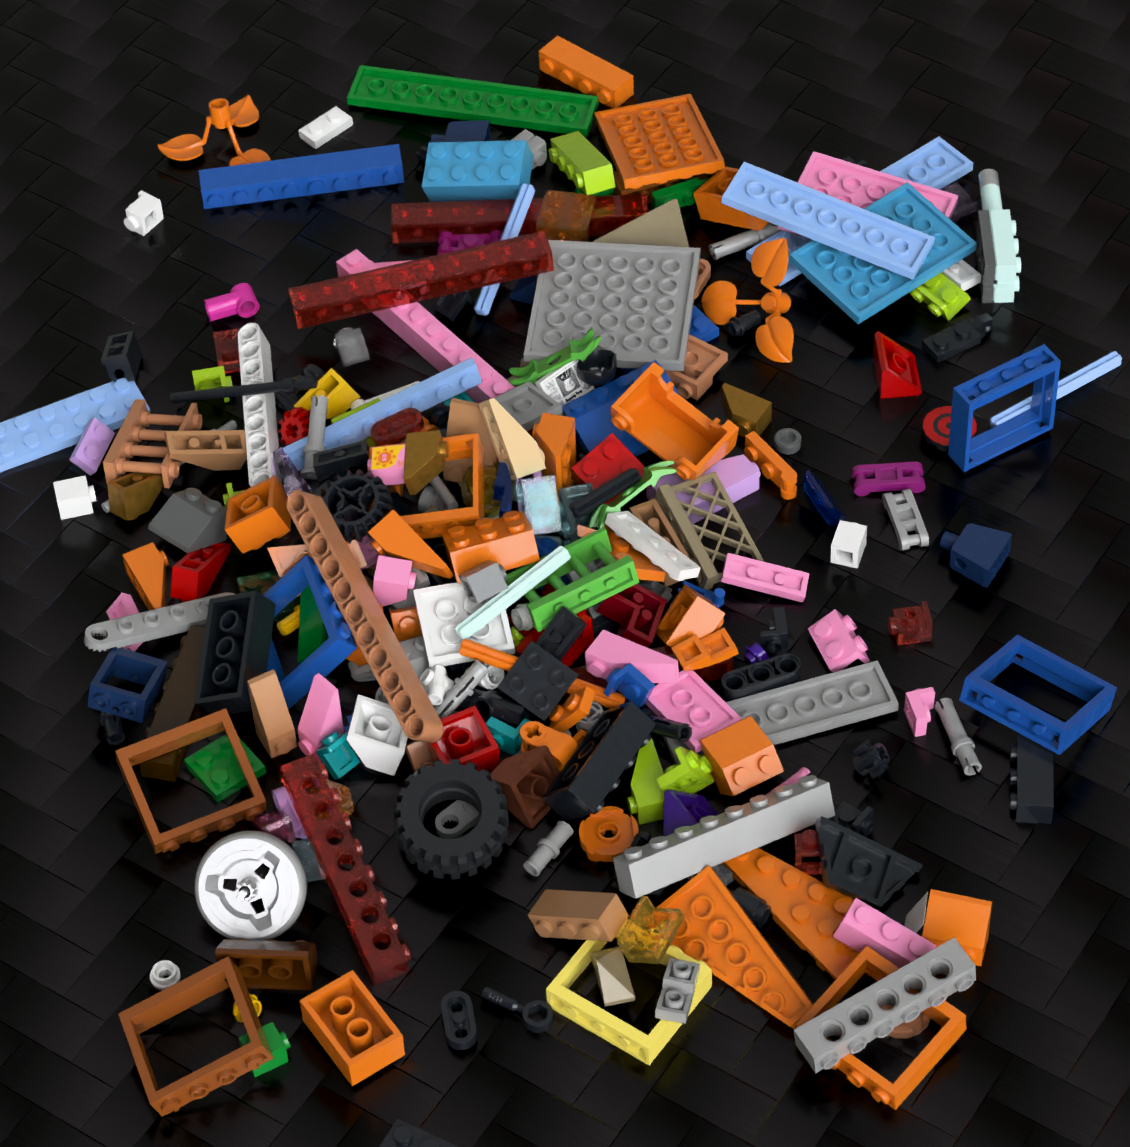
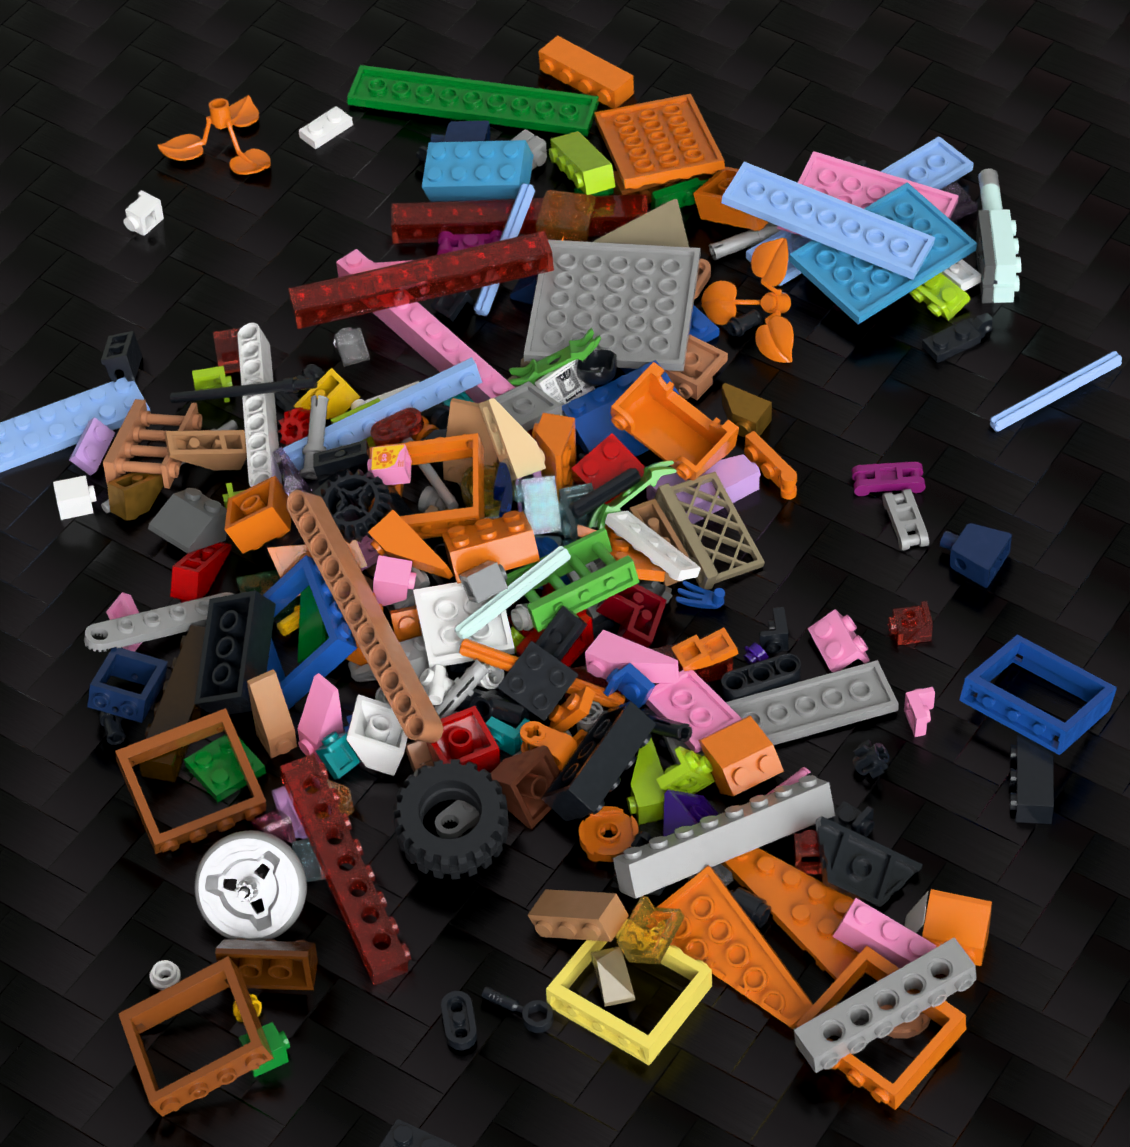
orange slope [122,542,169,611] -> none
blue brick [199,144,404,209] -> none
dark pink piece [204,283,260,321] -> none
orange brick [300,970,405,1086] -> none
pearl gold slope [404,430,449,495] -> none
light grey pin [523,820,574,877] -> none
light grey slope [655,958,700,1024] -> none
orange slope [656,584,725,647] -> none
bright pink plate [721,553,809,602] -> none
dark grey tile [774,428,801,455] -> none
clear blue slope [804,470,846,527] -> none
white brick [830,520,867,569] -> none
red slope [873,331,922,399] -> none
red tile [922,406,977,452] -> none
light grey pin [935,698,982,776] -> none
blue window [948,344,1061,472] -> none

